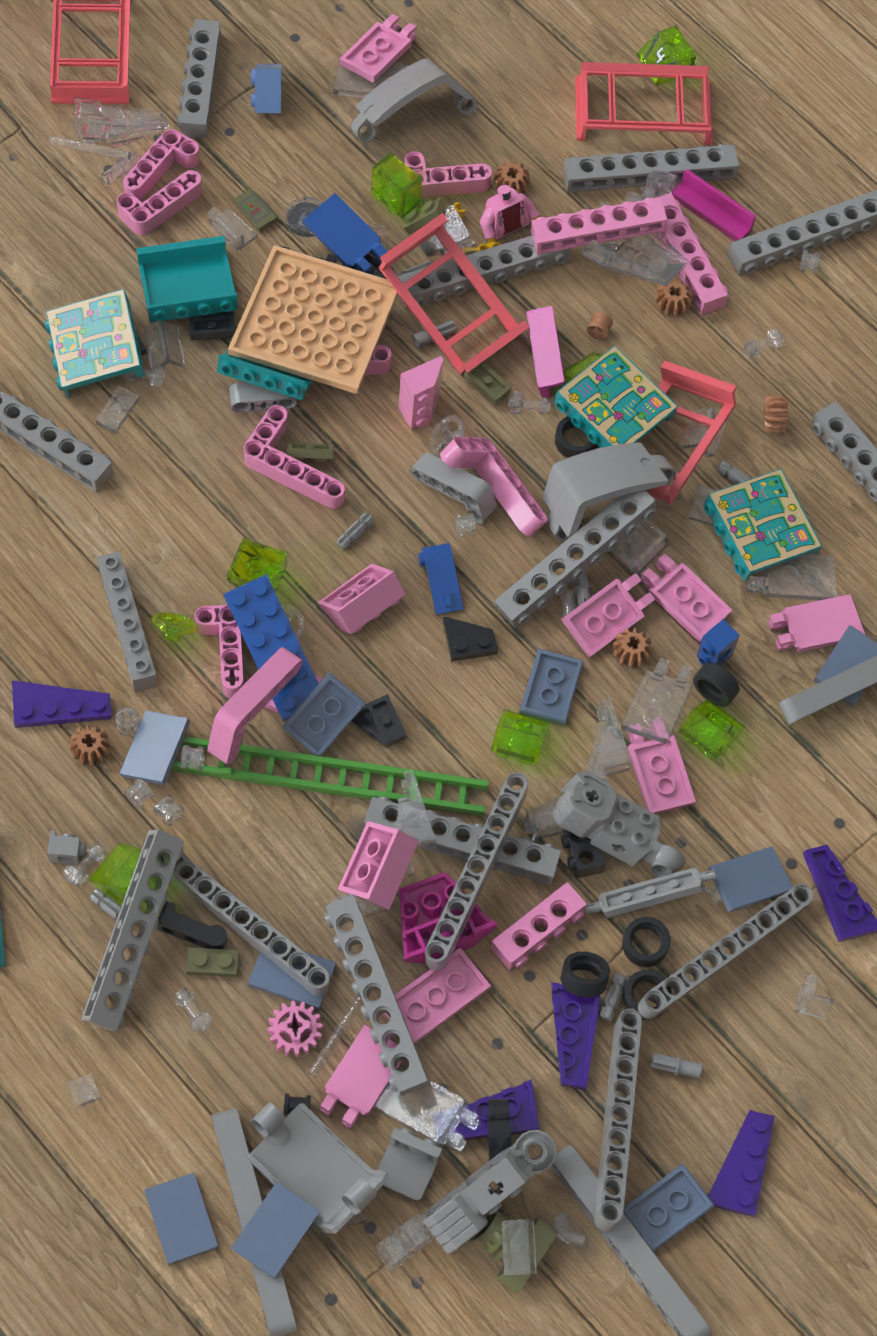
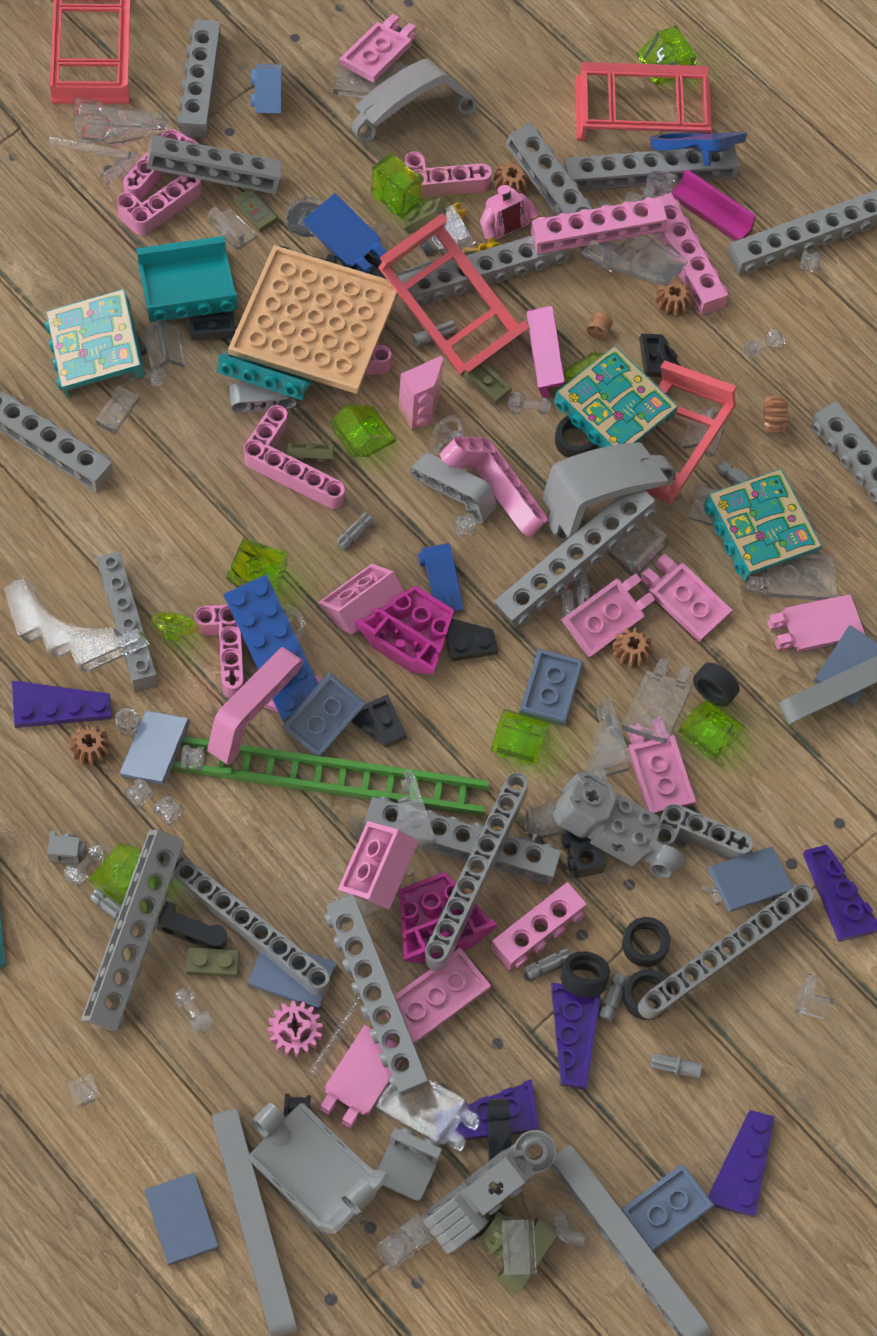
sand blue tile [231,1182,320,1279] -> none
light grey plate [586,867,717,918] -> none
light grey beam [594,1009,642,1231] -> none
blue brick [697,619,740,666] -> none
none -> clear arch [3,578,149,673]
none -> light grey brick [146,135,281,194]
none -> clear neon green slope [330,404,397,457]
none -> dark pink wedge [355,585,454,674]
none -> light grey brick [505,122,602,248]
none -> light grey axle [525,948,572,979]
none -> black wing [639,333,686,377]
none -> blue animal [650,132,747,166]
none -> light grey beam [657,804,753,859]

